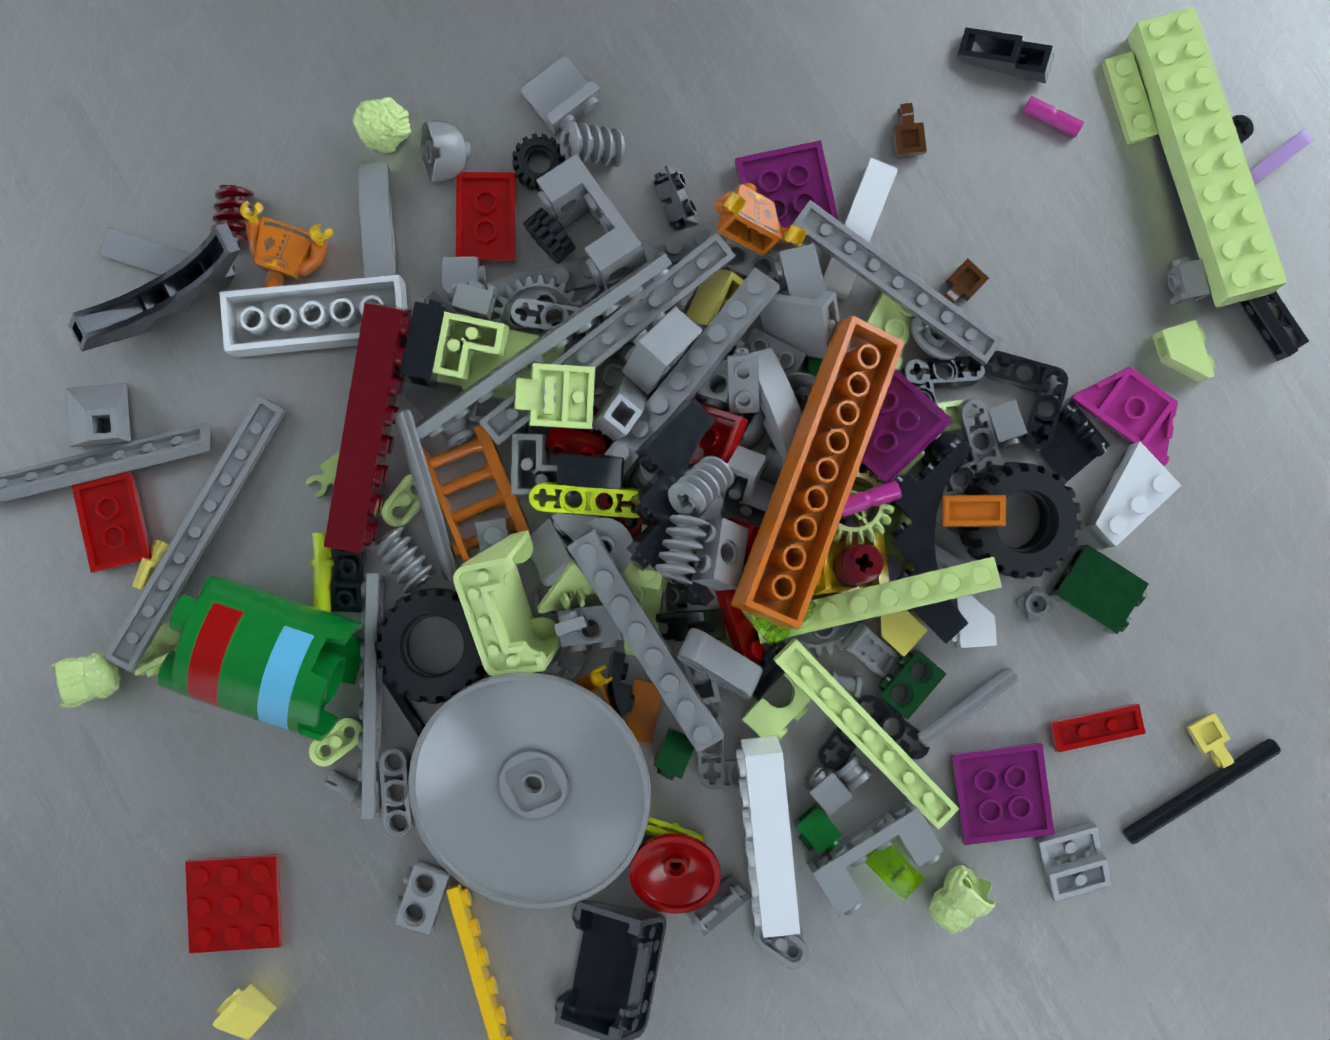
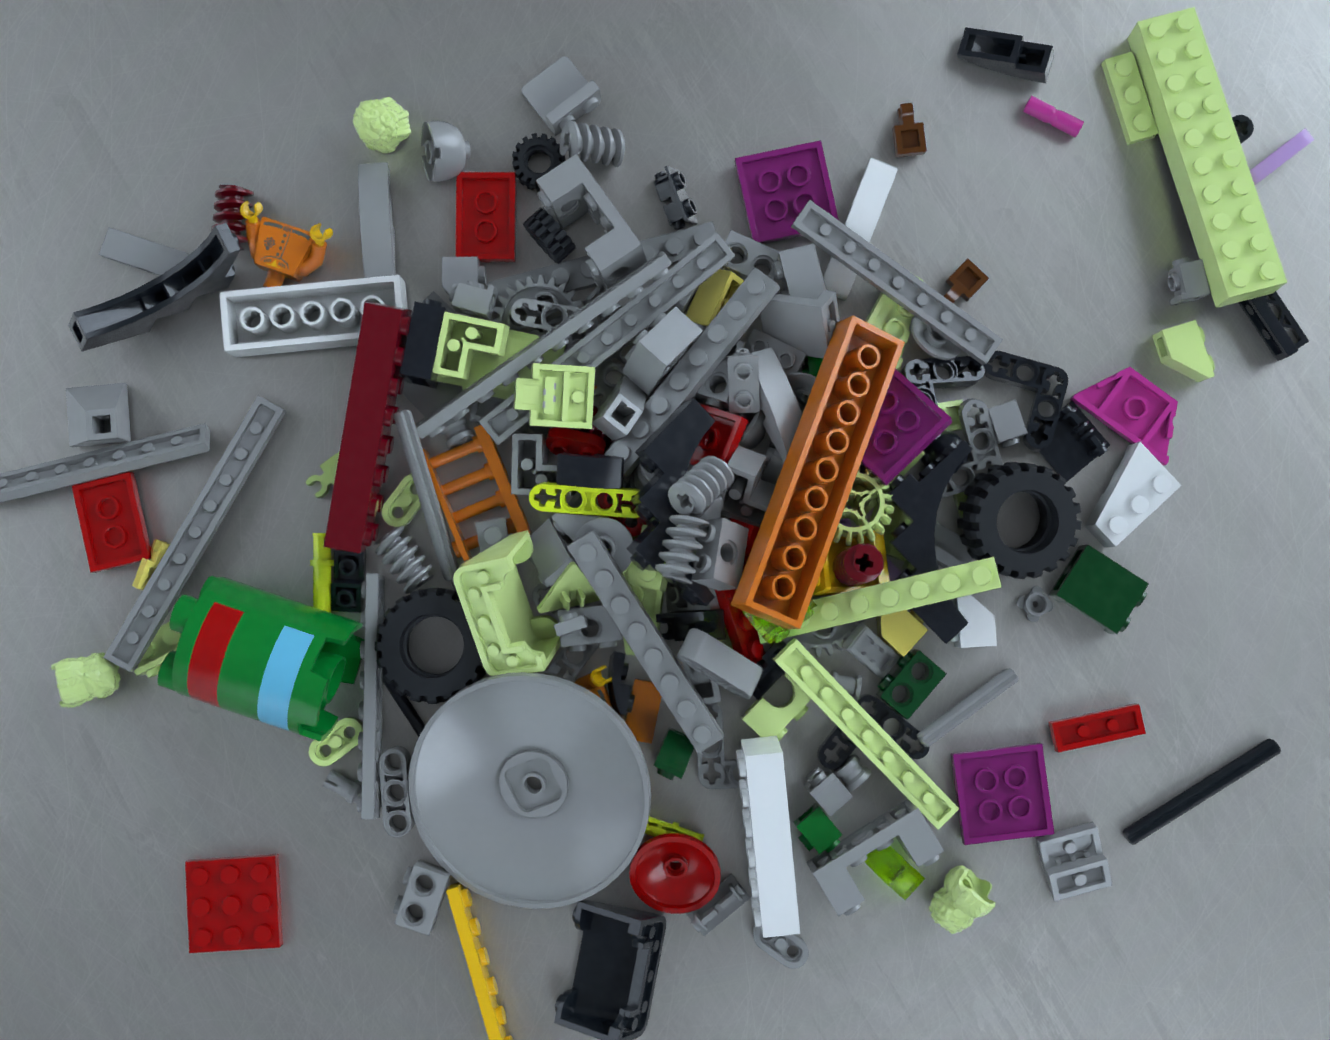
light yellow slope [212,984,277,1040] -> none
orange torso [714,183,807,256] -> none
dark pink piece [842,480,902,517] -> none
orange tile [942,495,1006,527] -> none
light yellow plate [1186,712,1234,768] -> none

